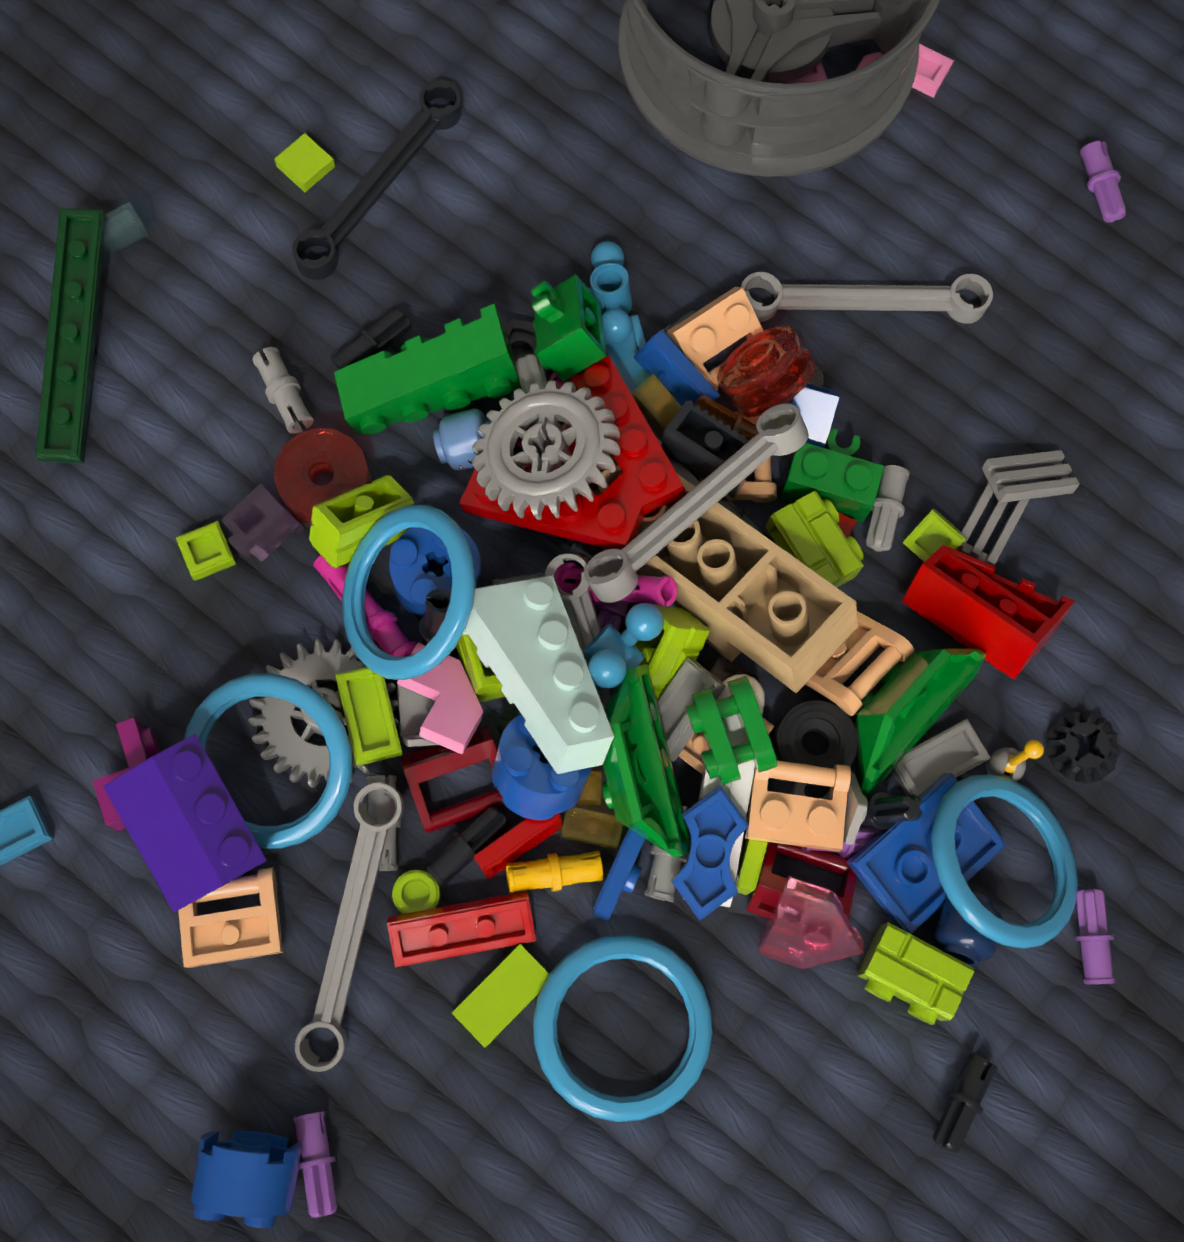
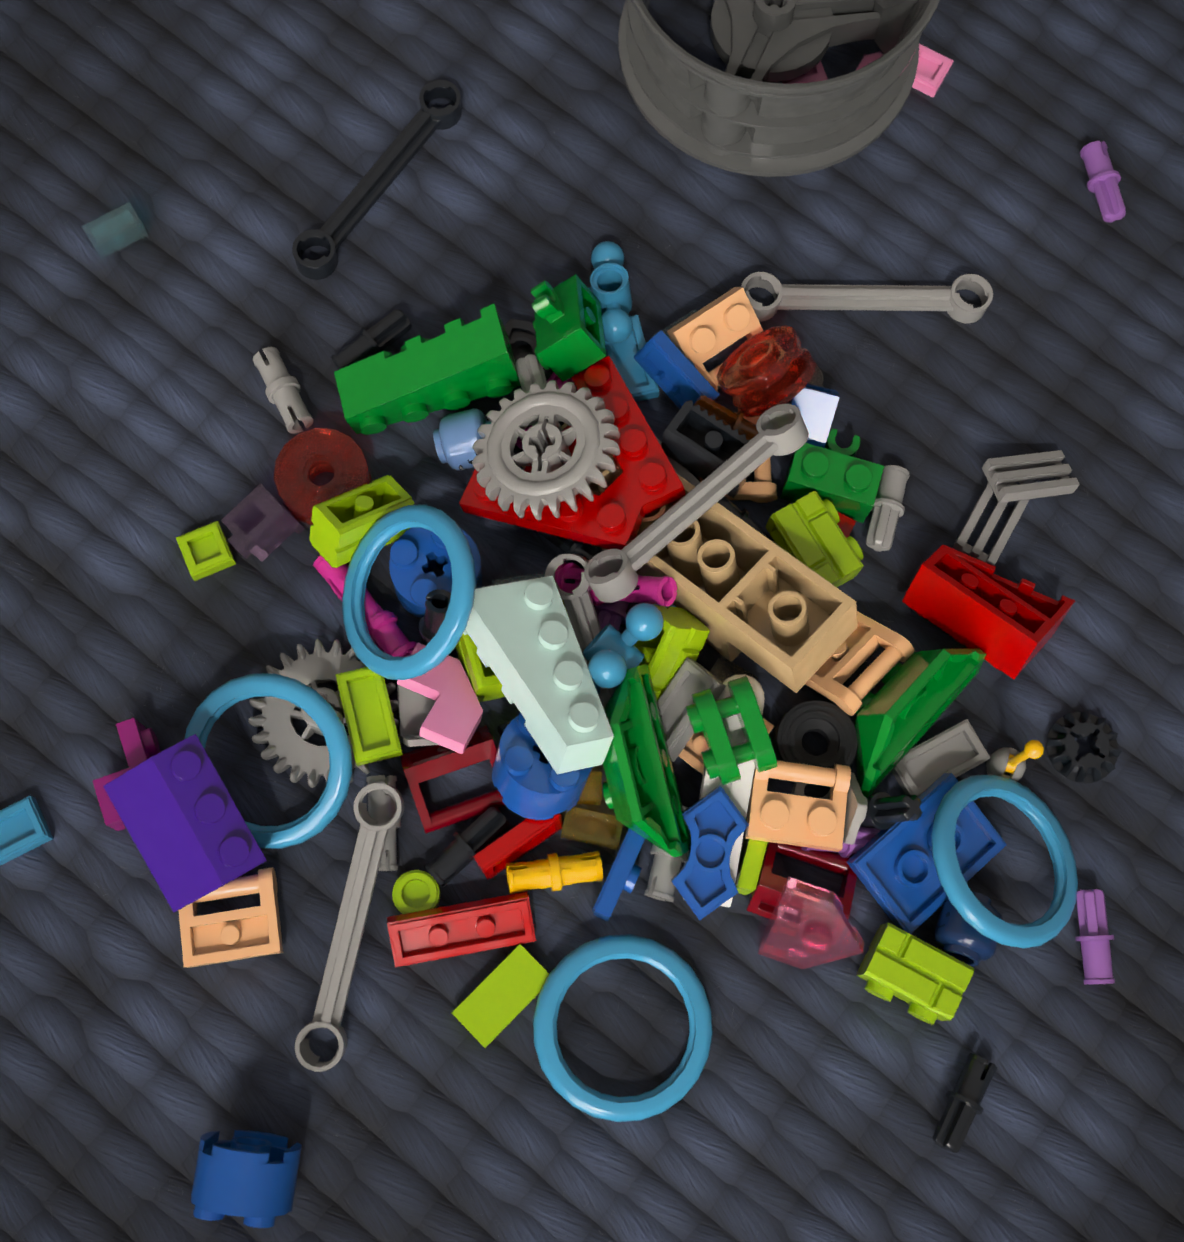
dark green tile [35,208,107,463] -> none
lime tile [274,133,335,192] -> none
medium lavender axle [293,1111,337,1218] -> none
clear yellow piece [630,374,682,432] -> none
lime tile [903,509,967,562] -> none

